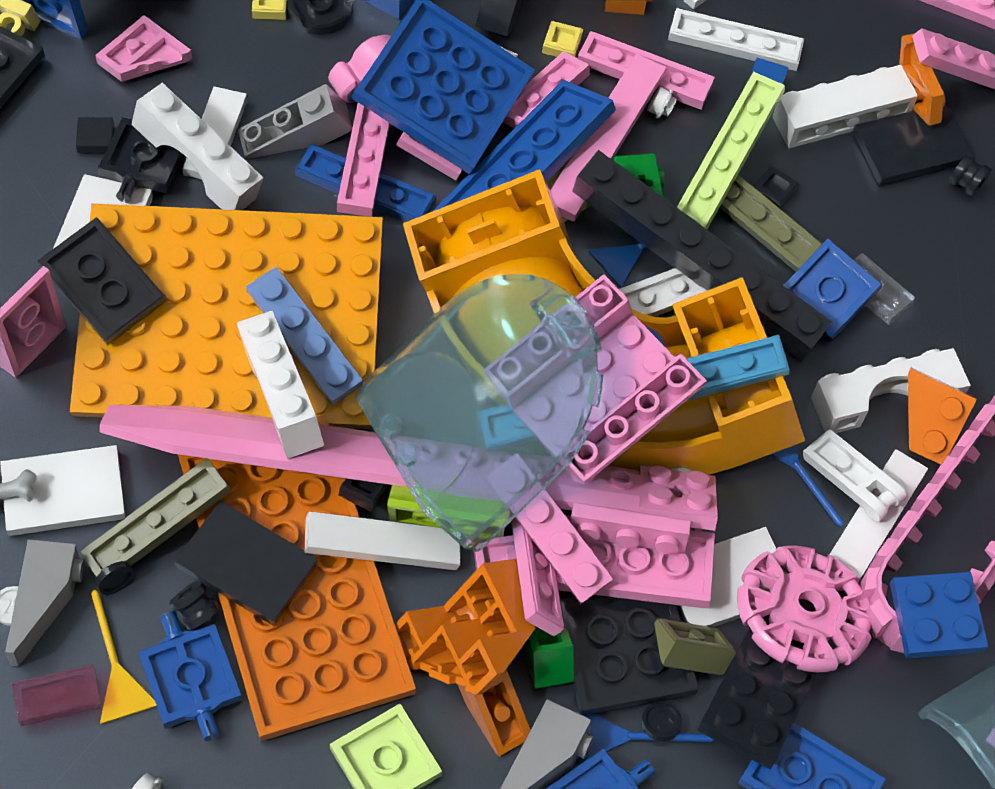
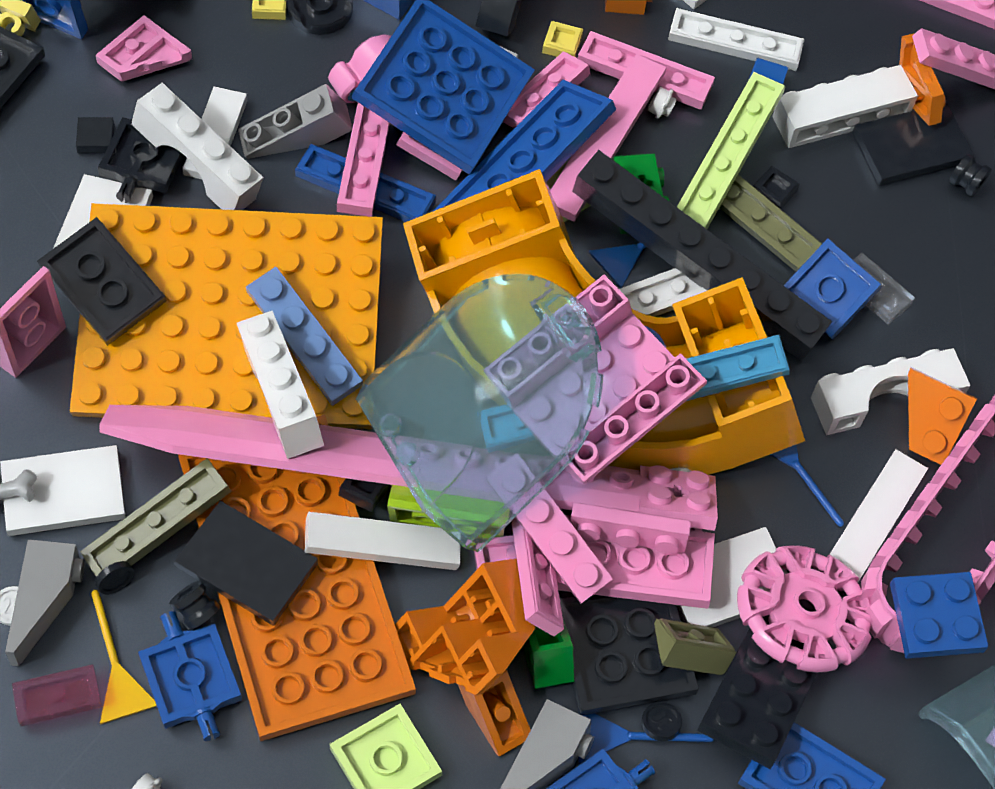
white plate [803,429,907,522] -> none

